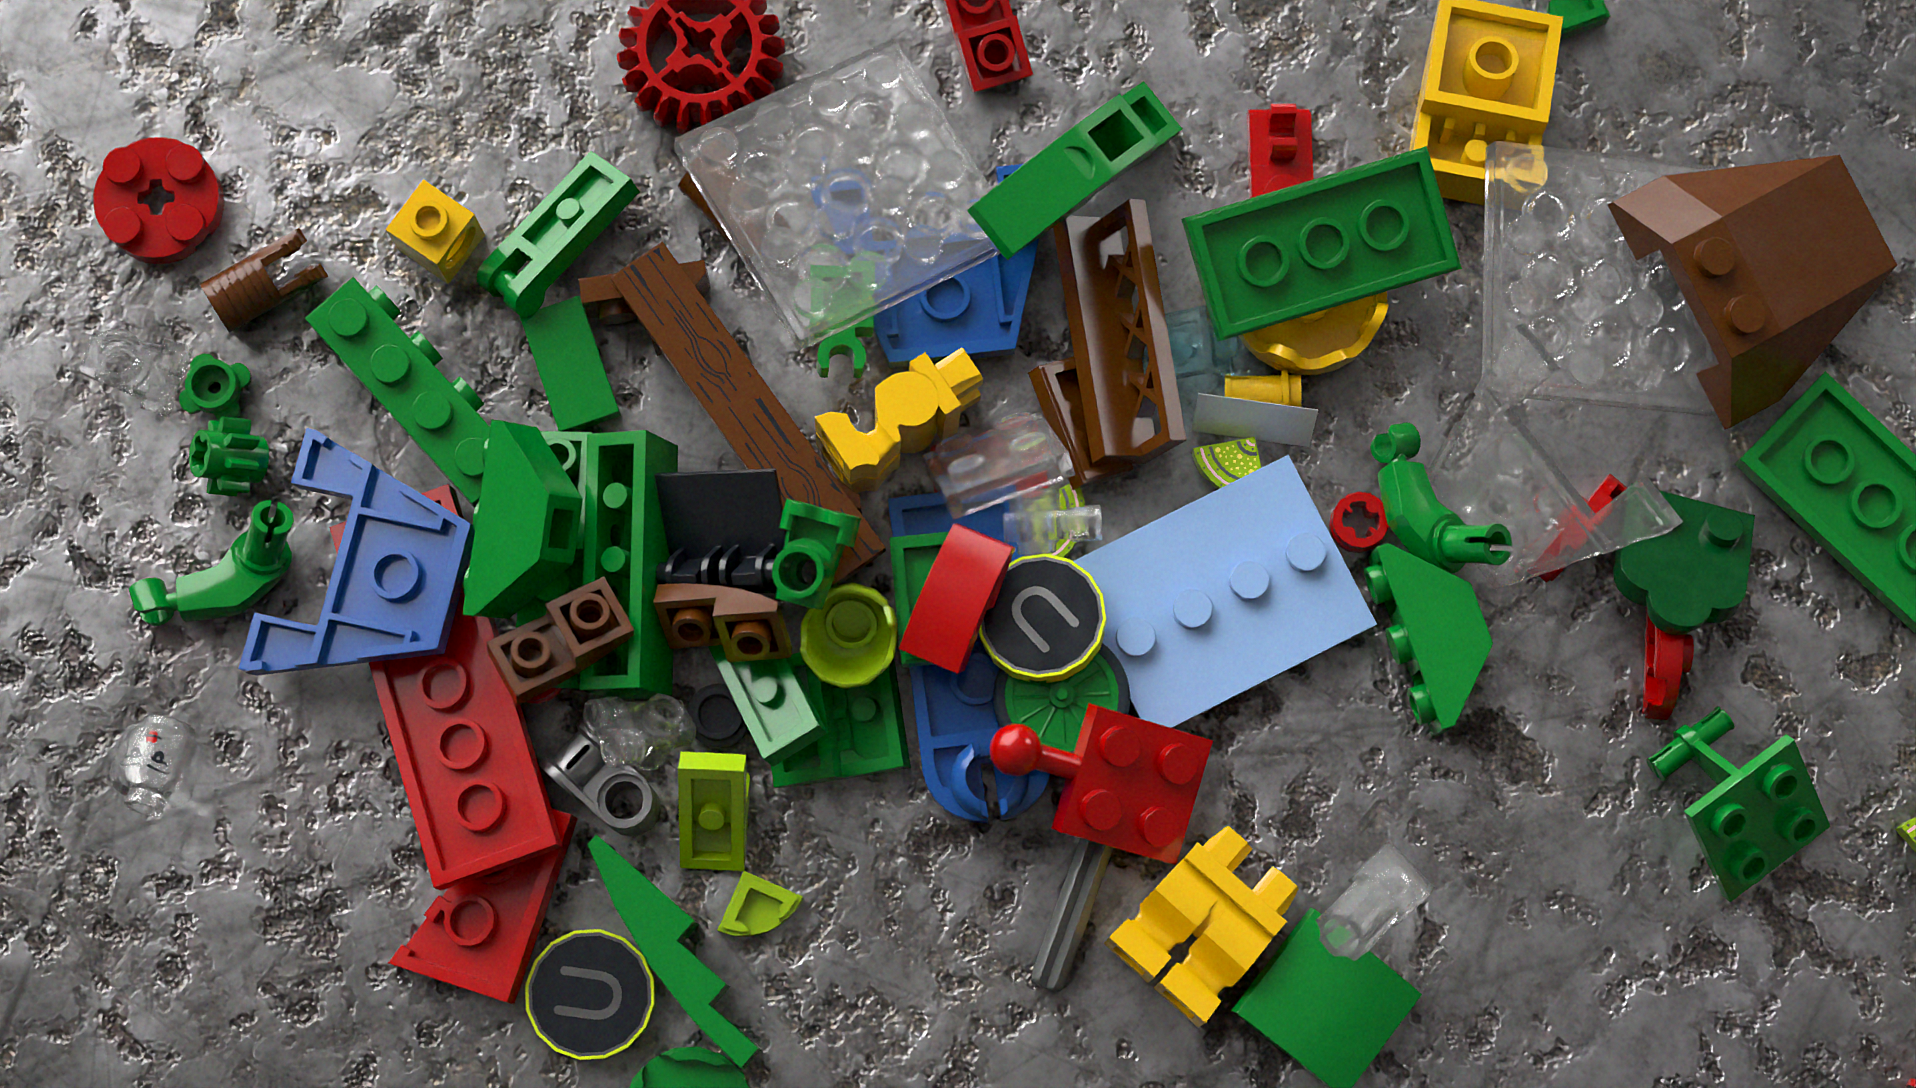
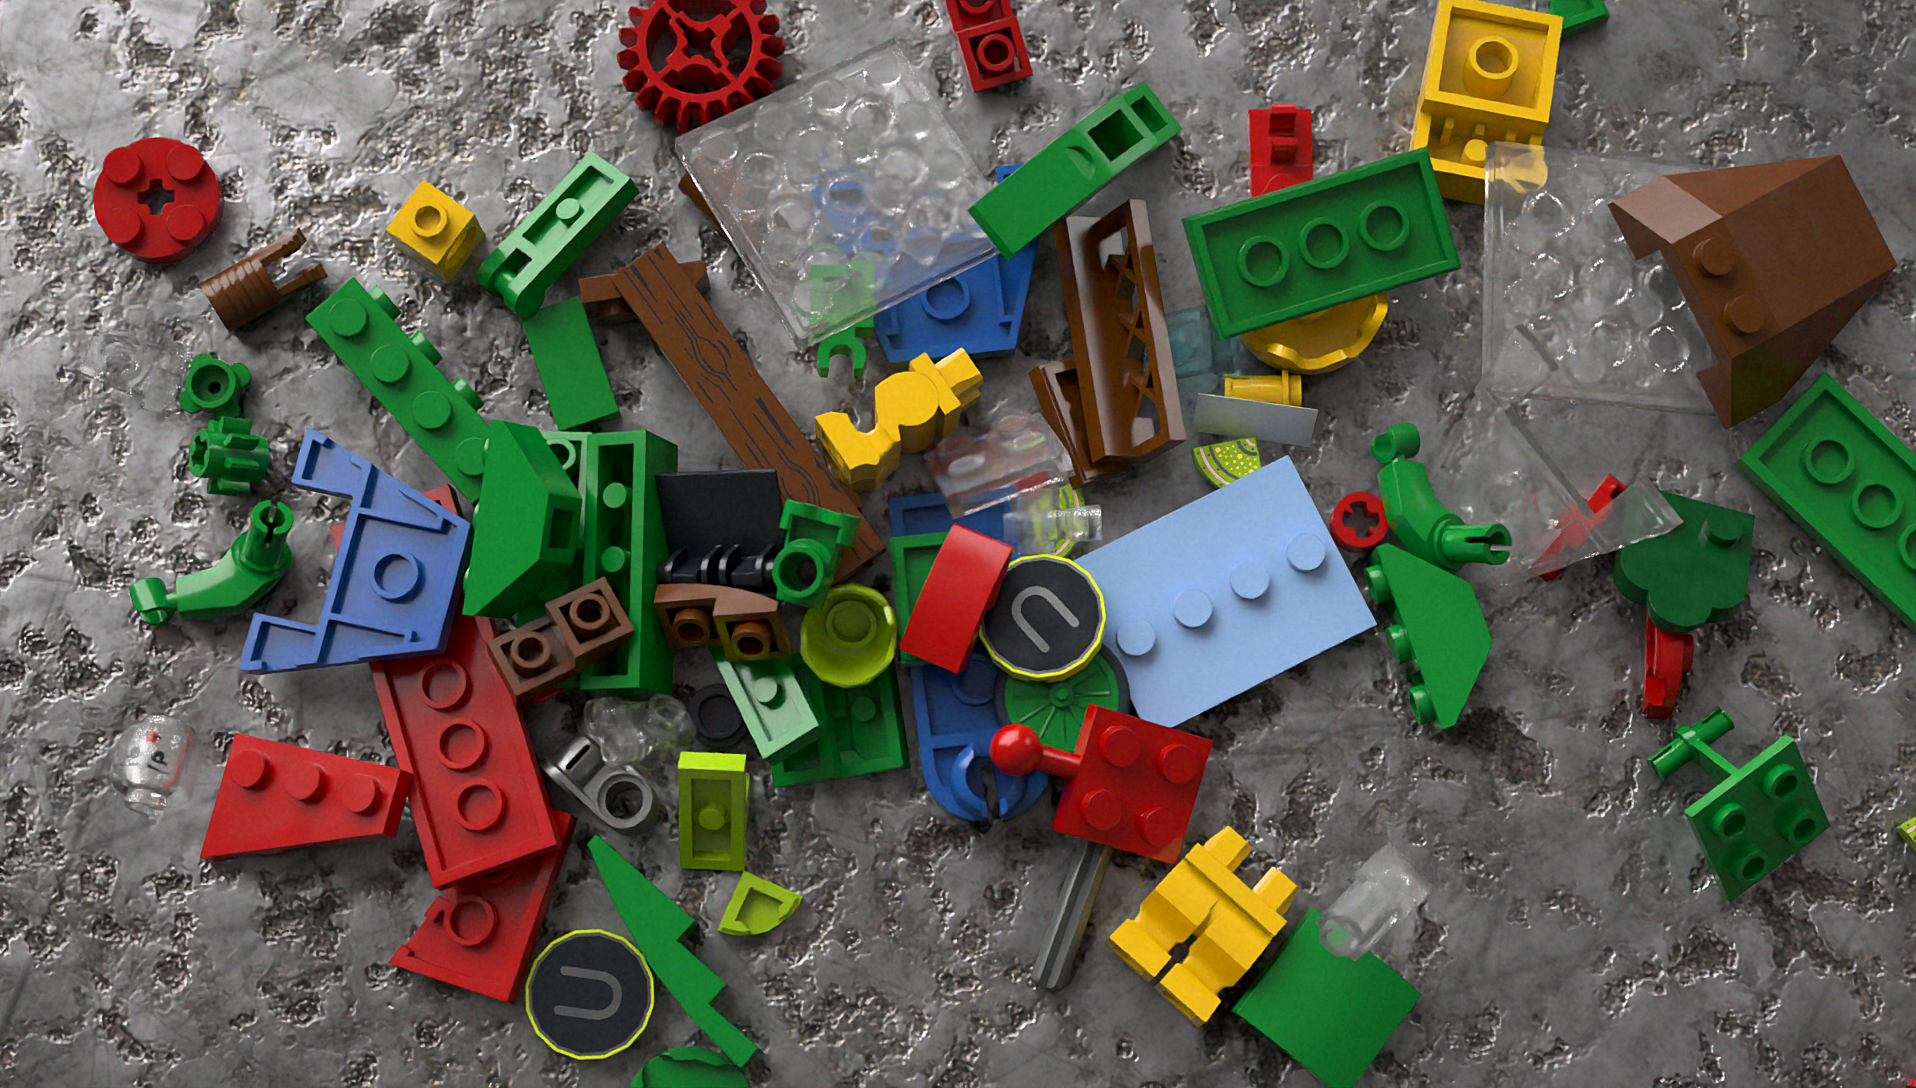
none -> red wing [200,733,413,862]

